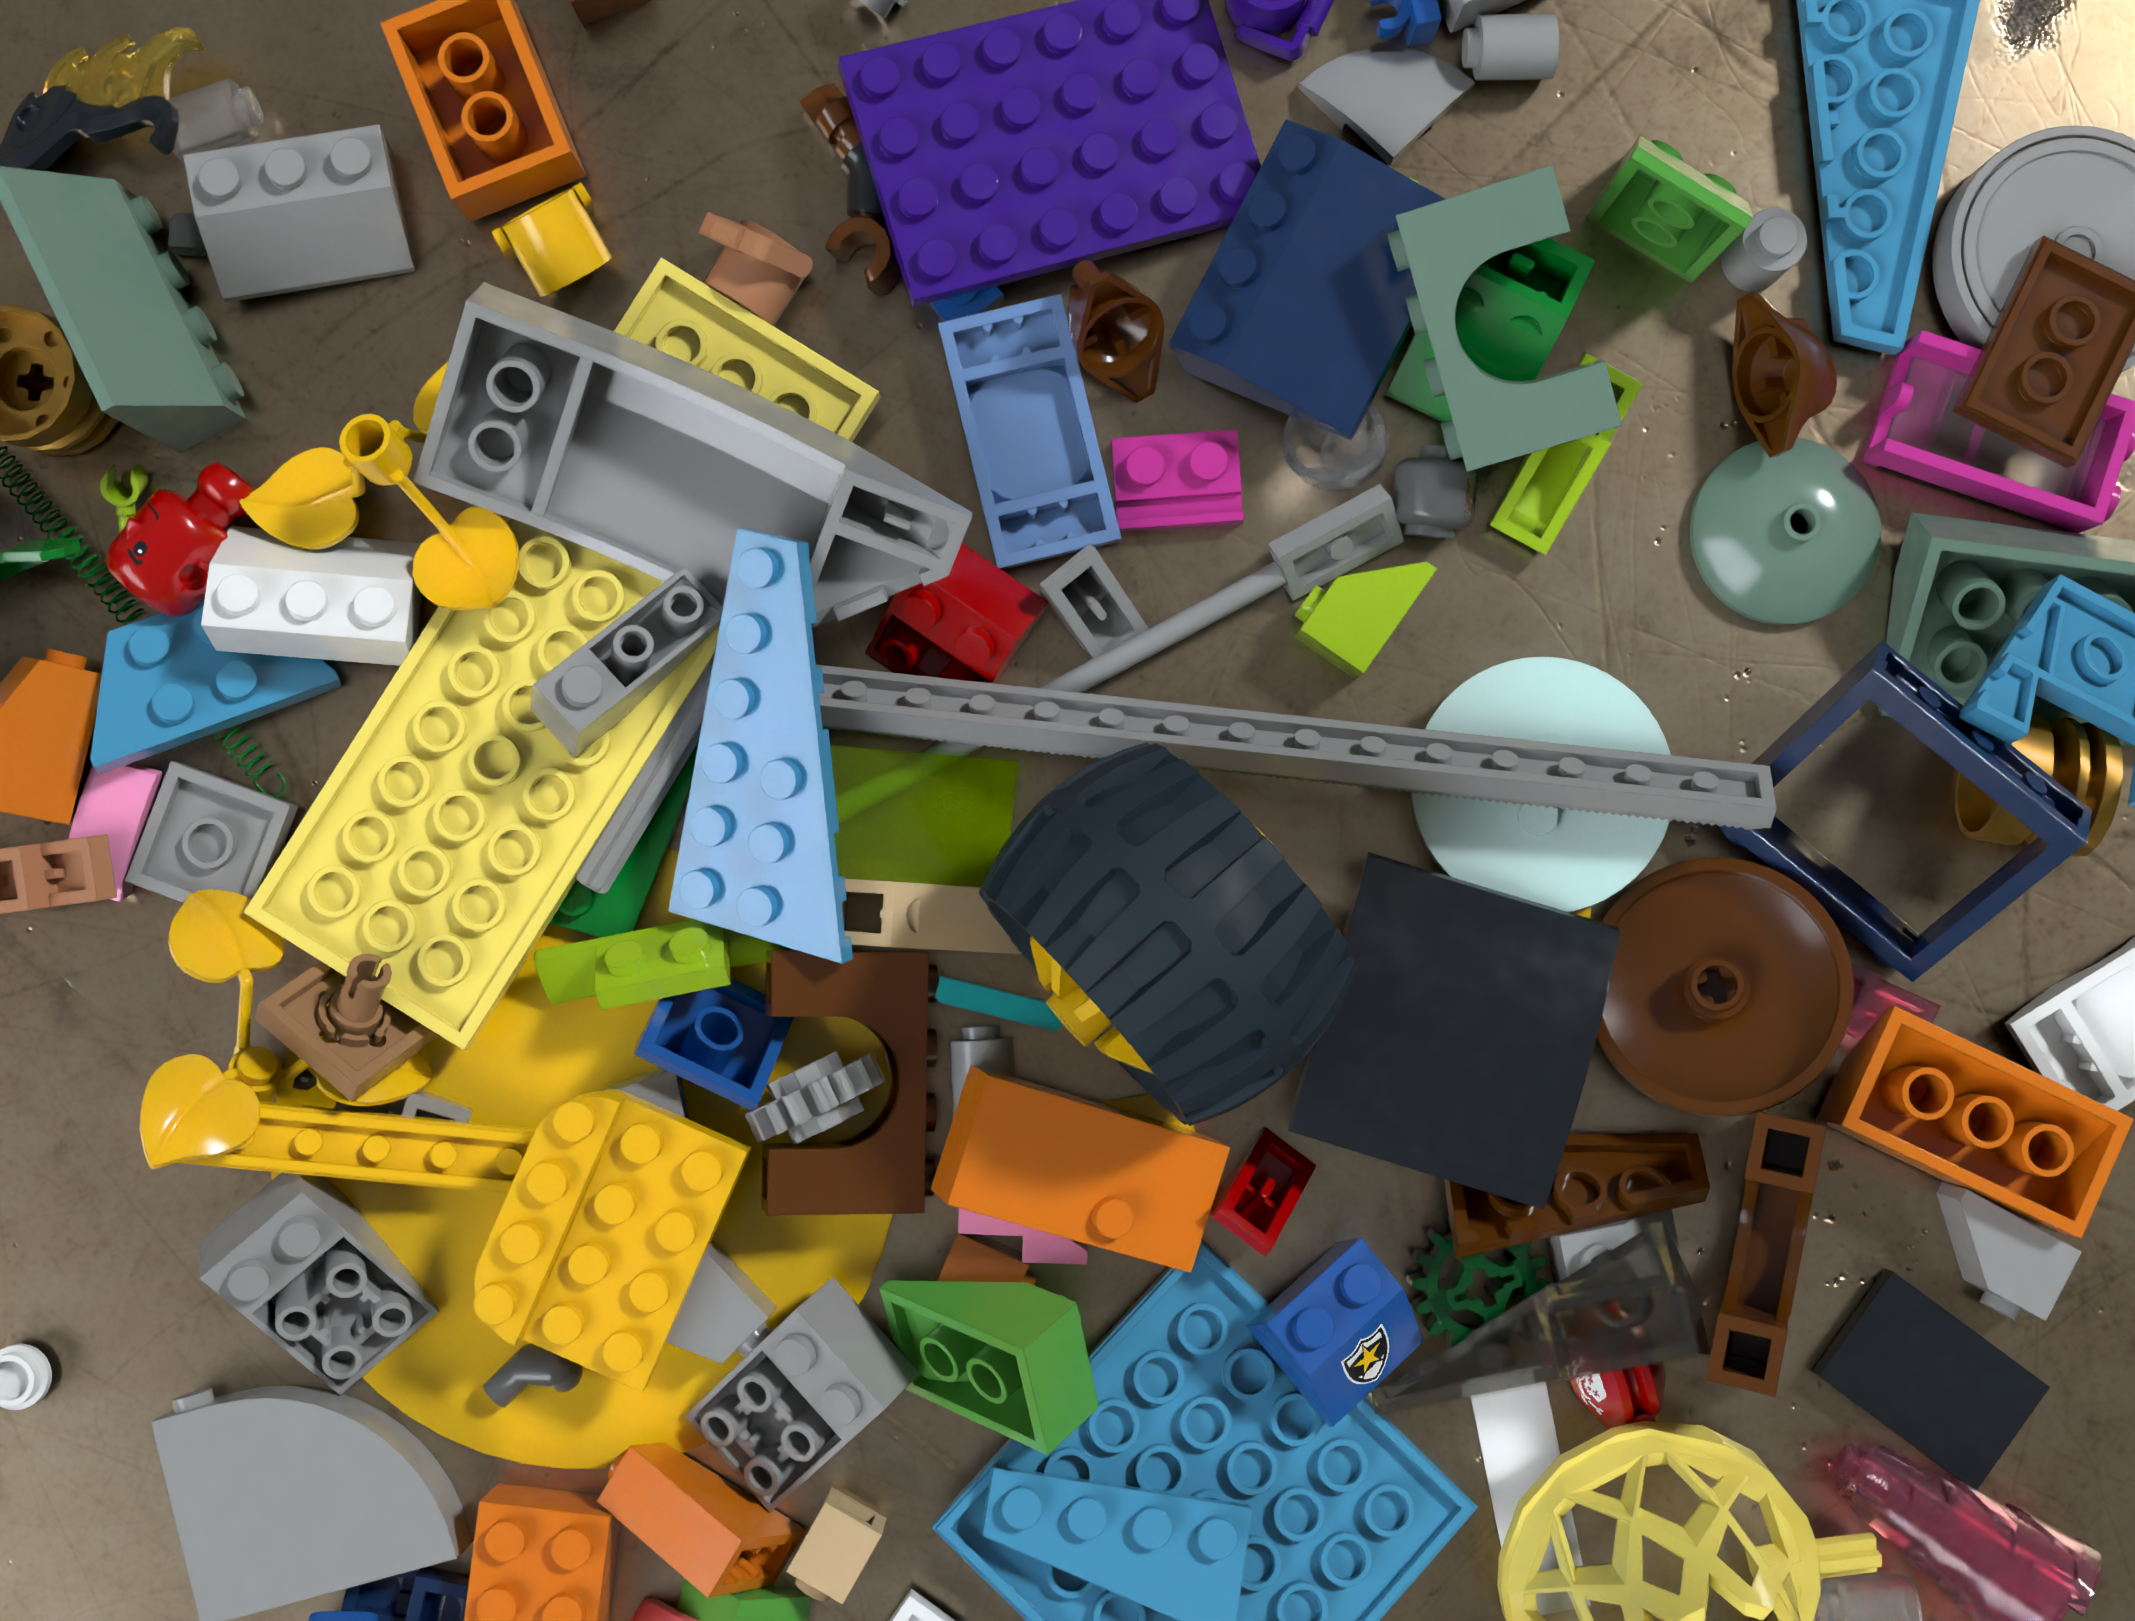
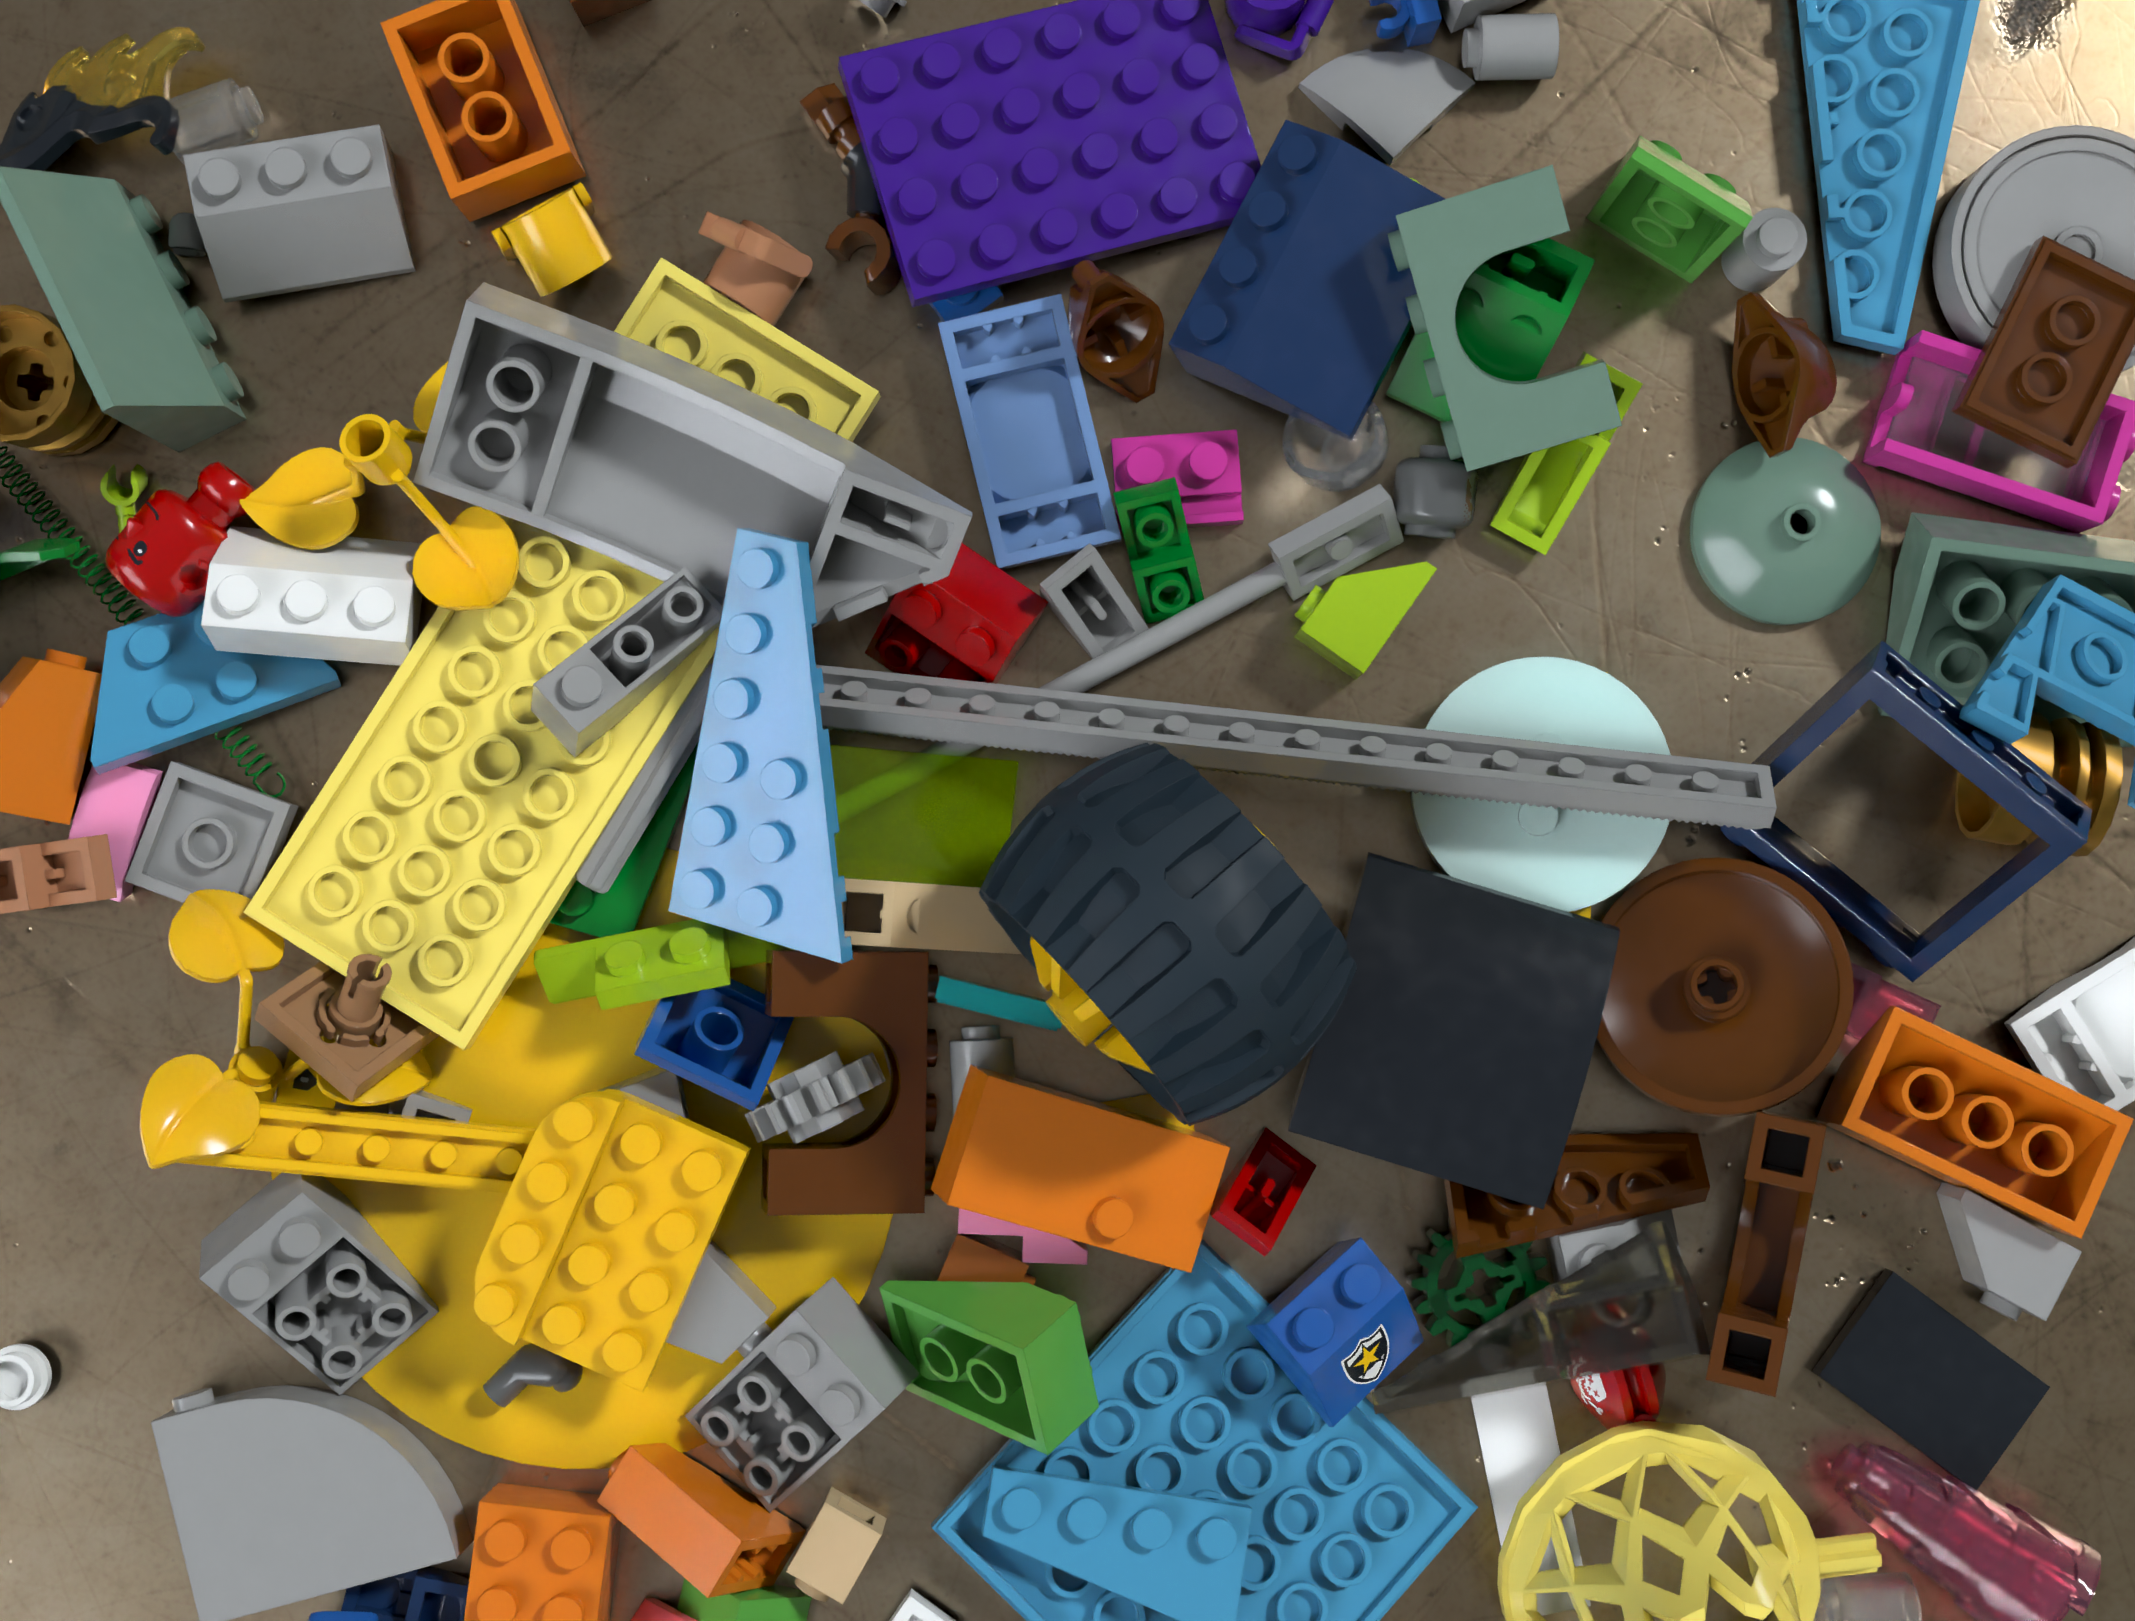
none -> green slope [1113,477,1204,624]

